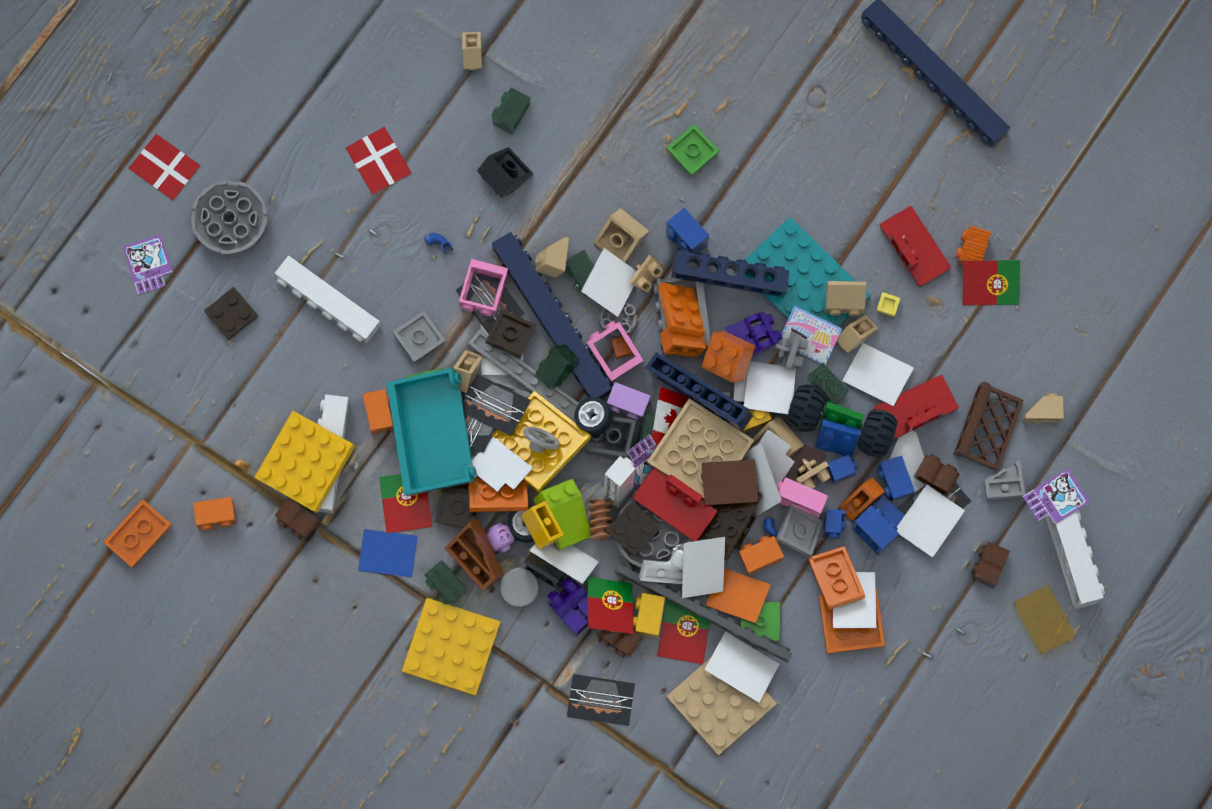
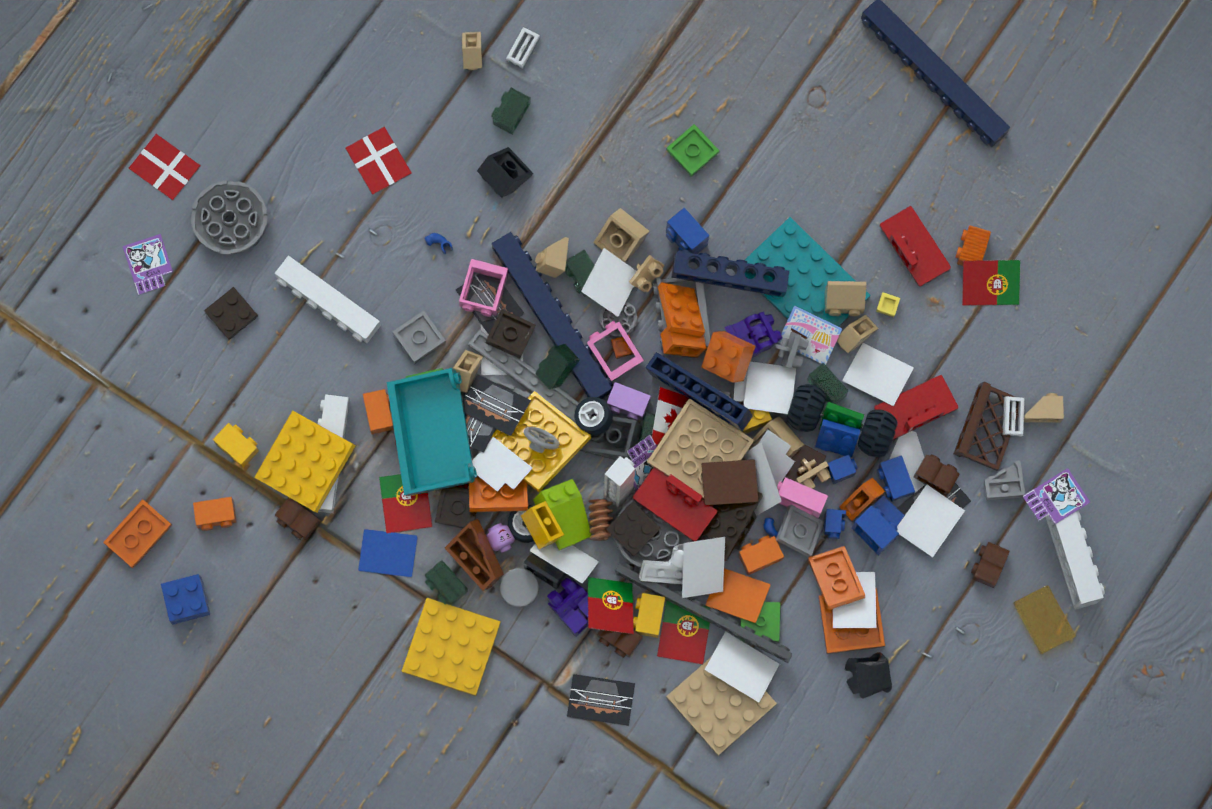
none -> blue brick [161,574,210,625]
none -> yellow brick [213,423,259,468]
none -> white tile [506,27,540,69]
none -> black piece [845,652,892,699]
none -> white tile [1003,396,1024,437]

